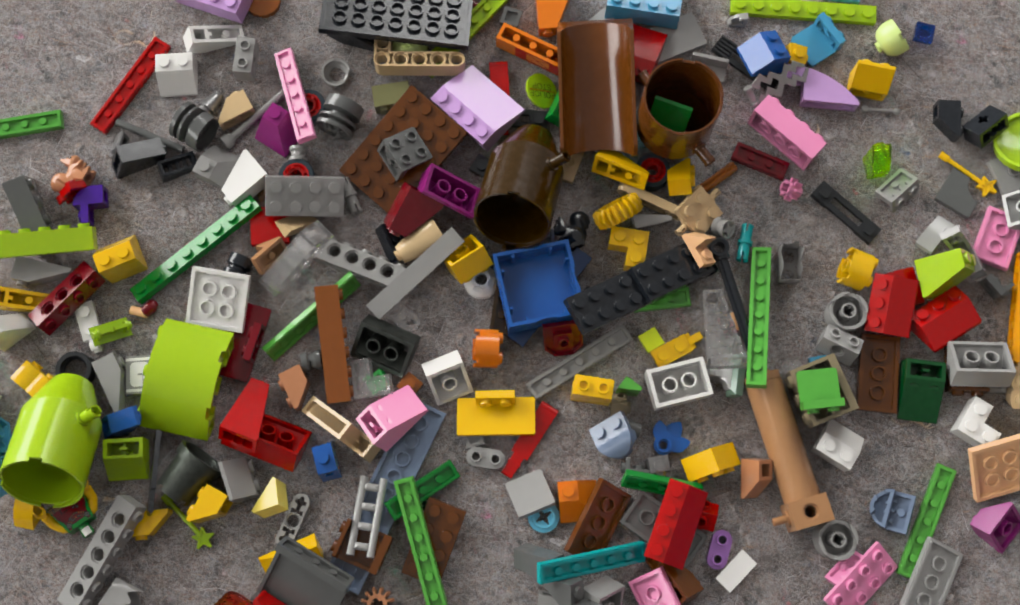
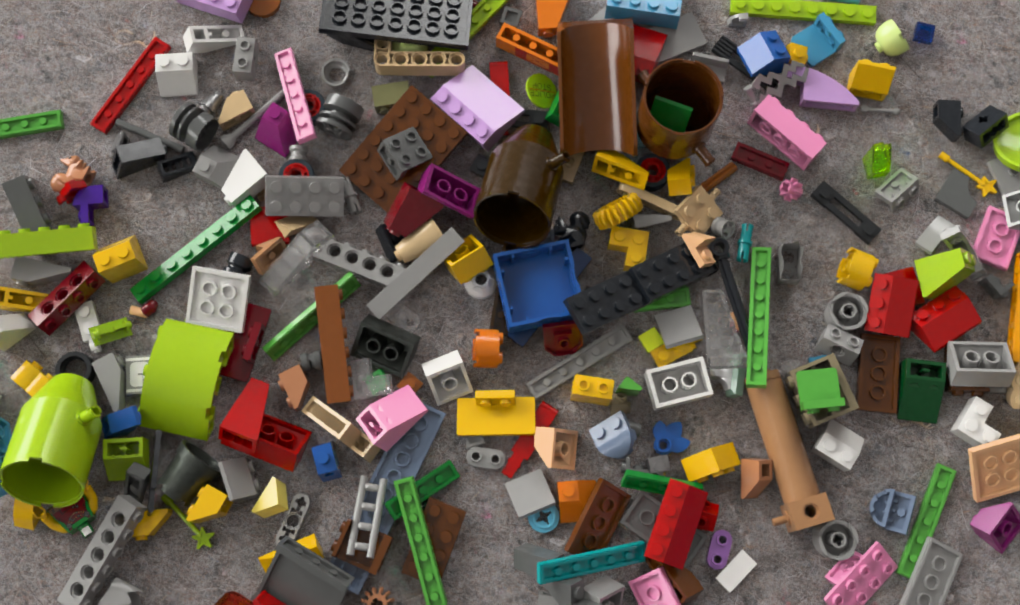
none -> dark grey slope [124,462,151,504]
none -> light nougat slope [534,427,578,470]
none -> light grey tile [654,305,703,349]

